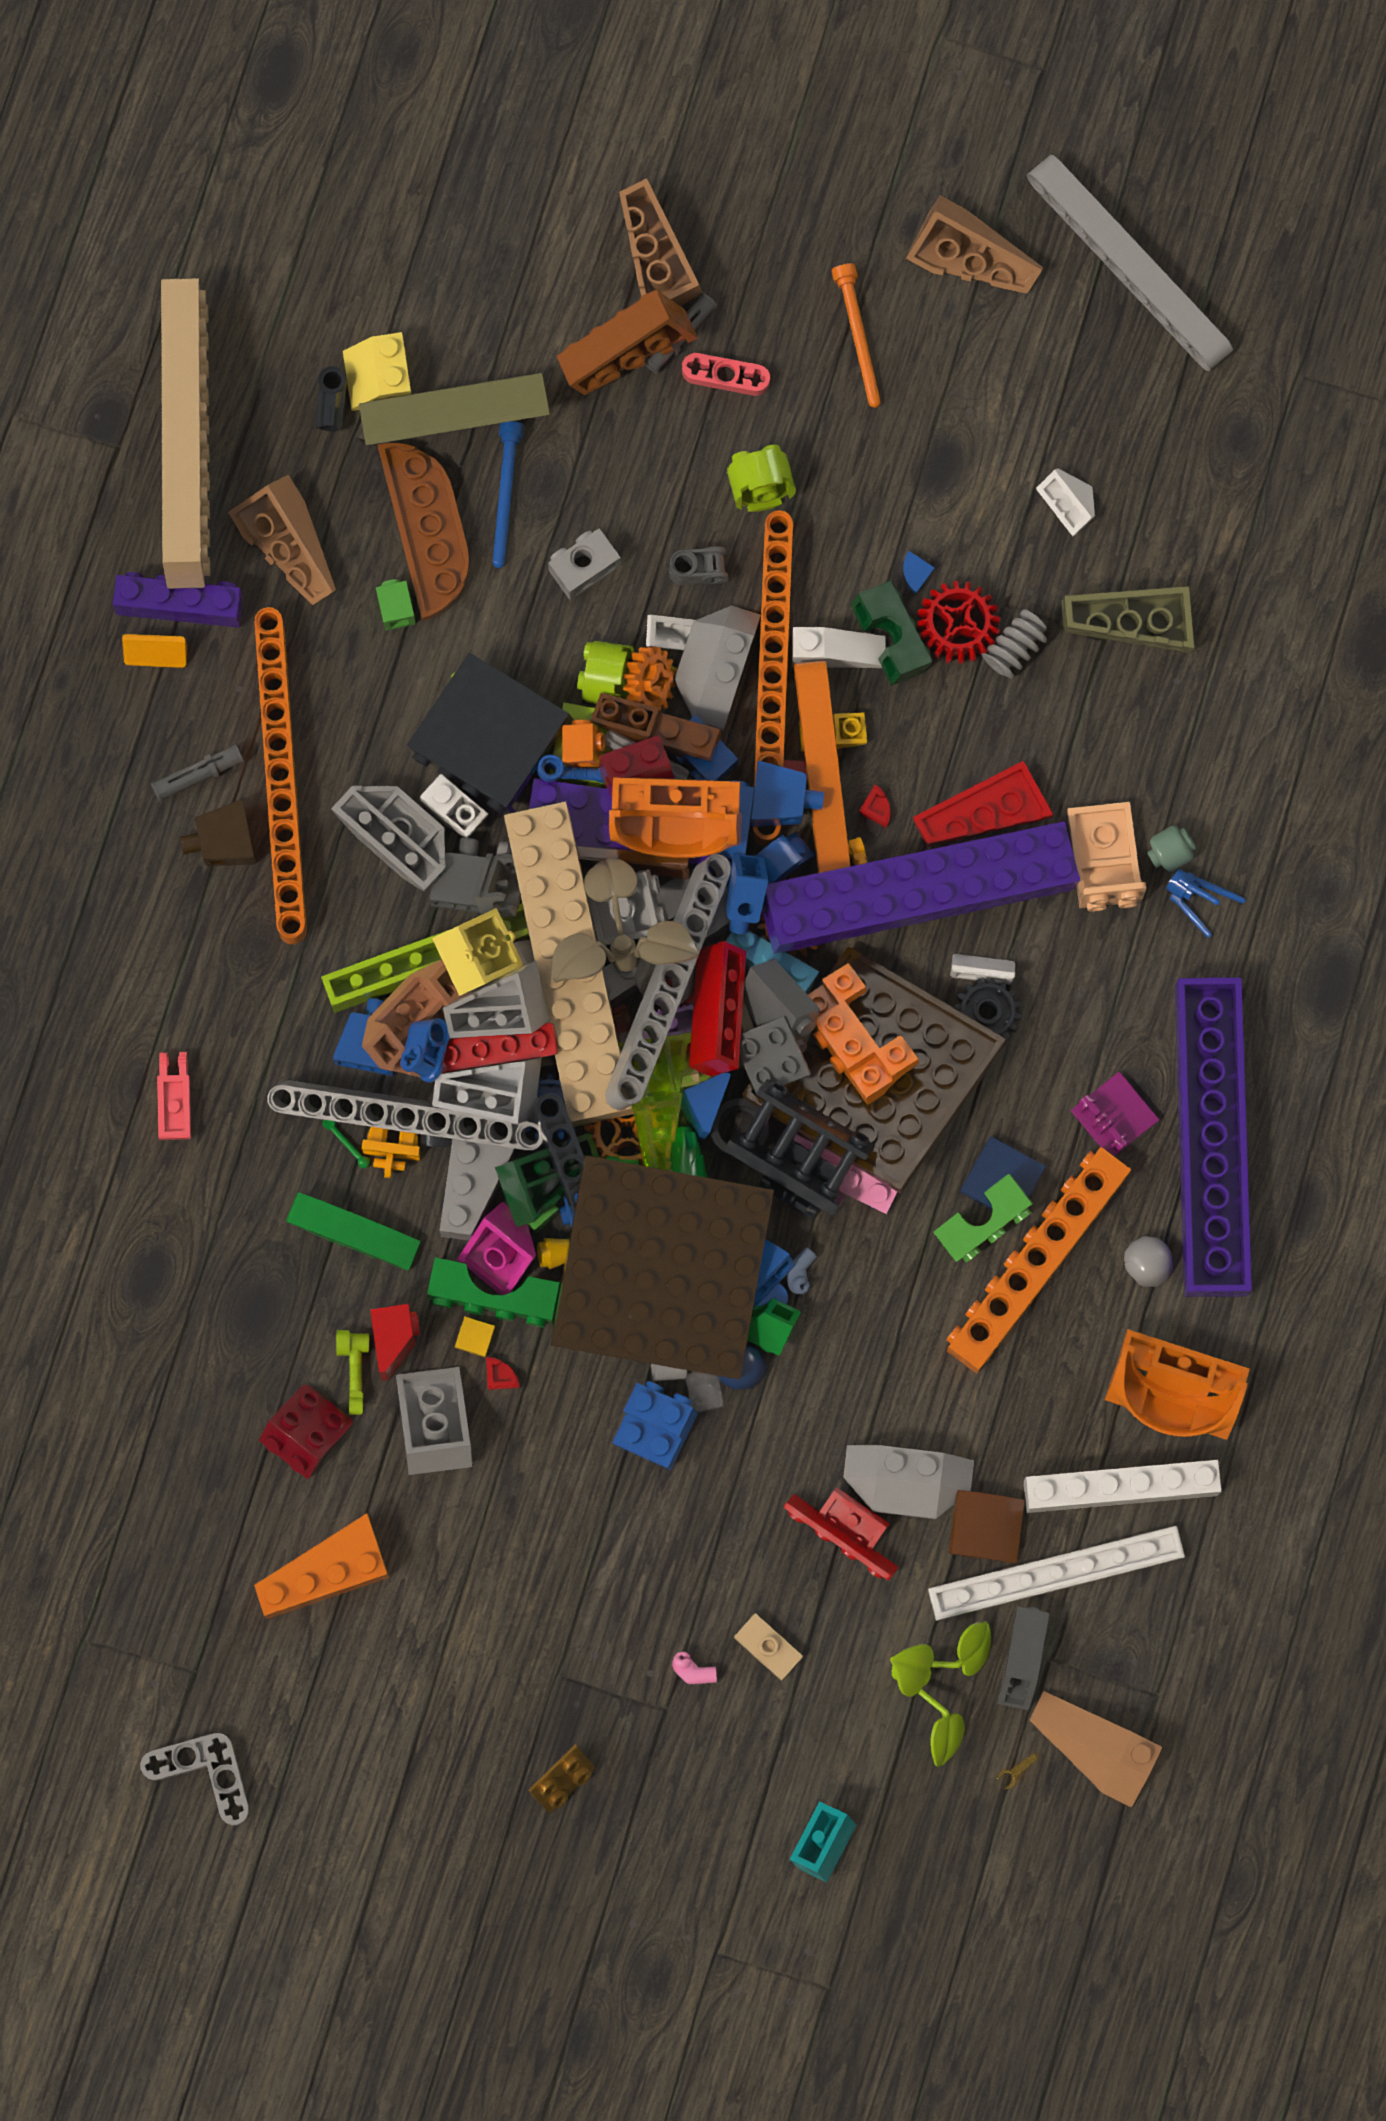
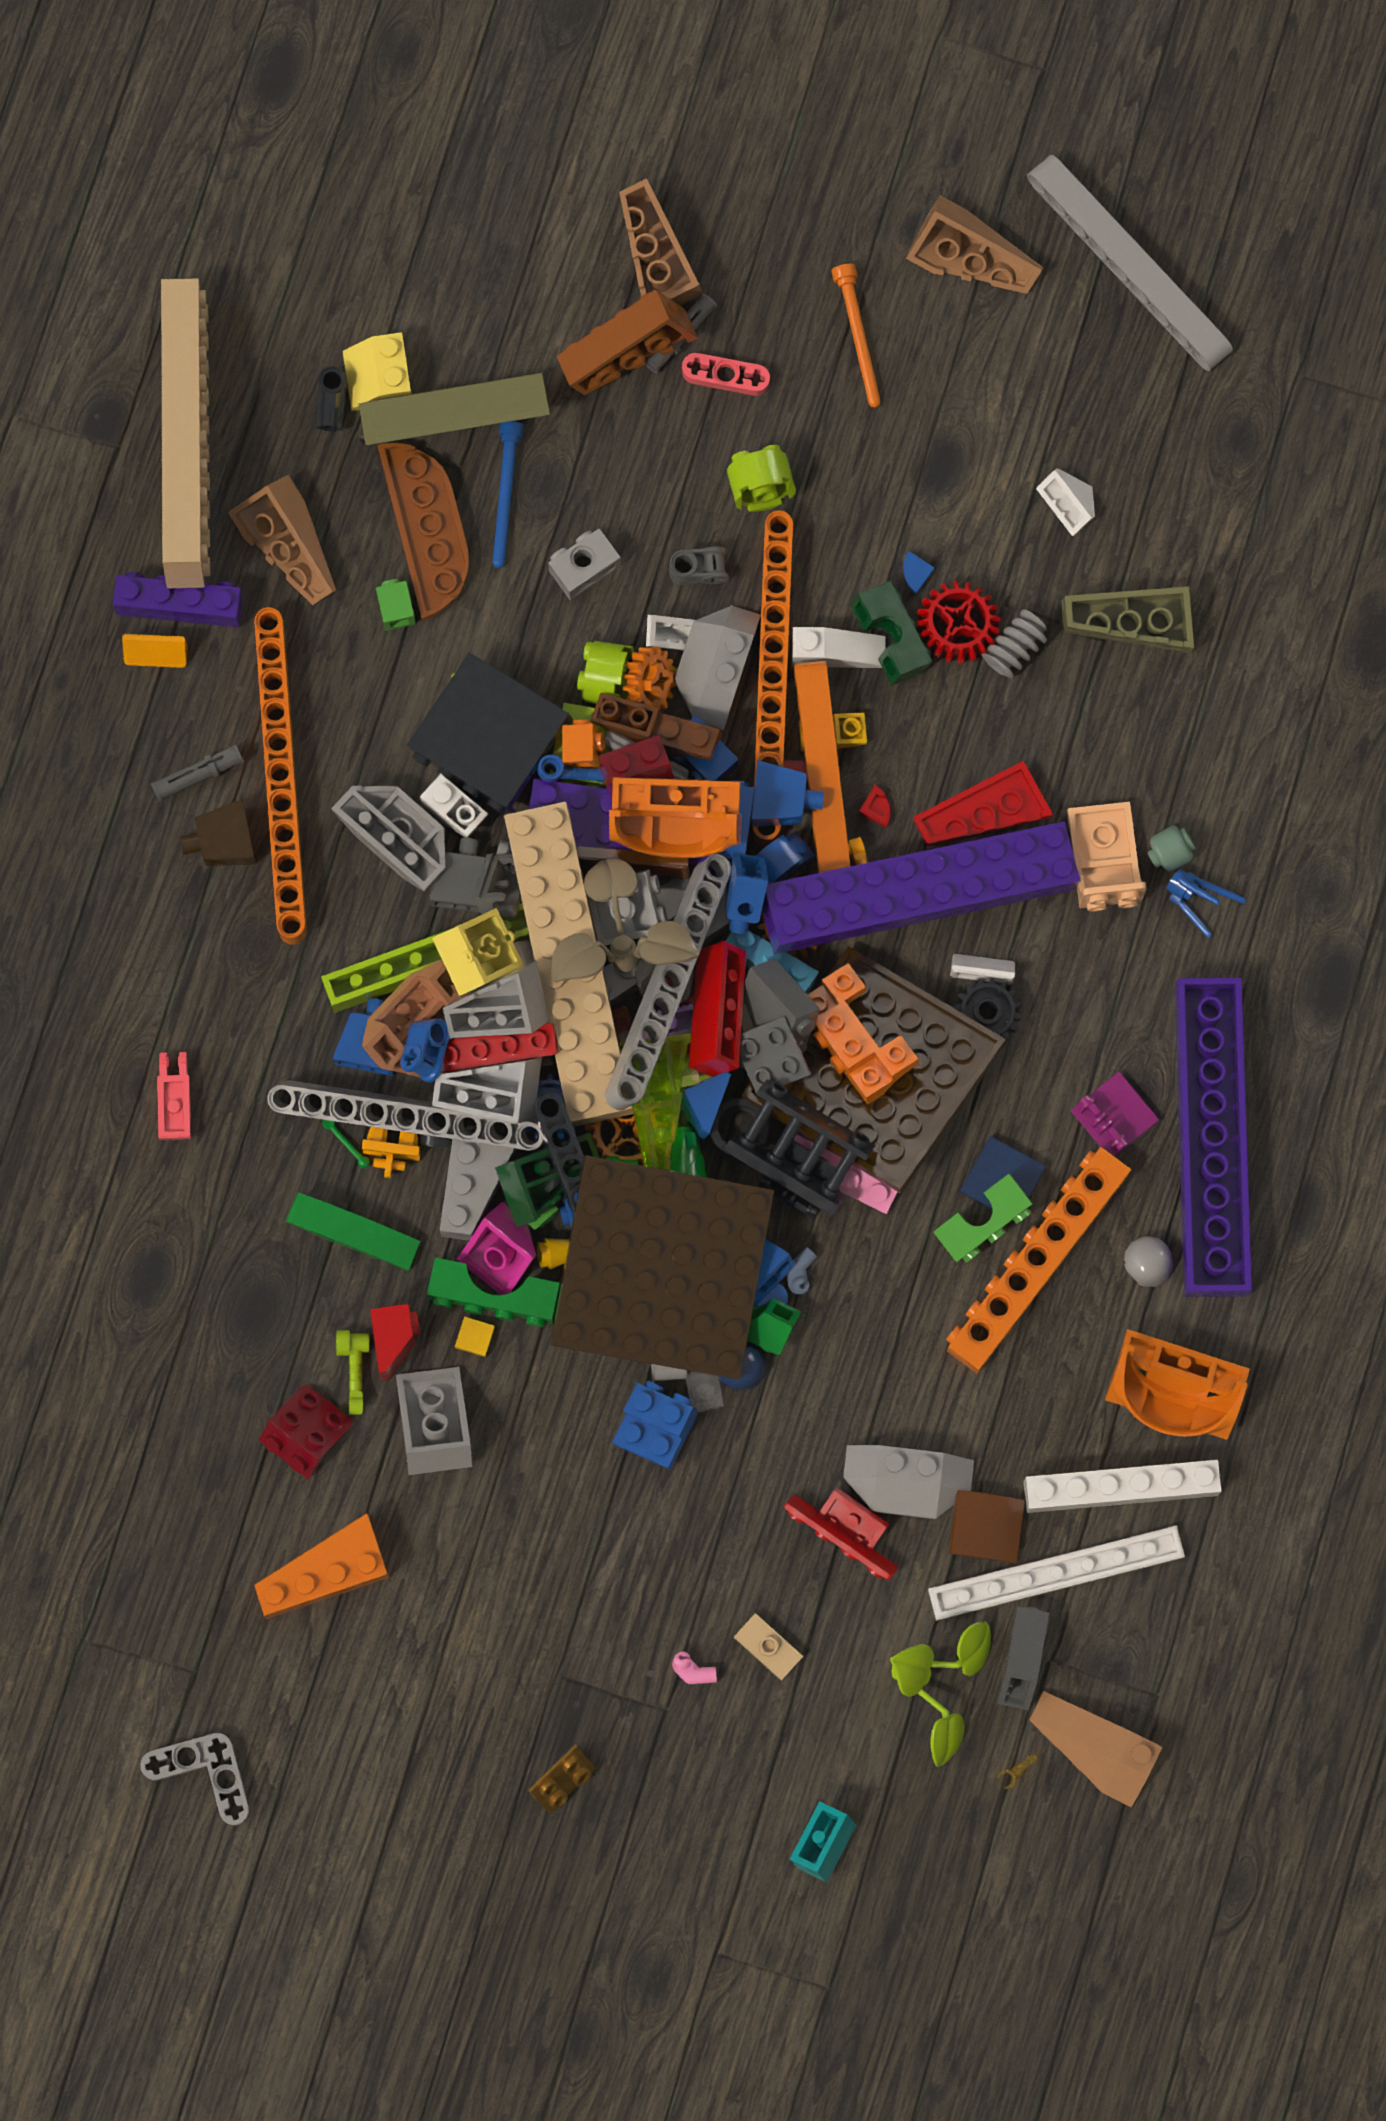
red tile [486,1357,520,1390] -> none

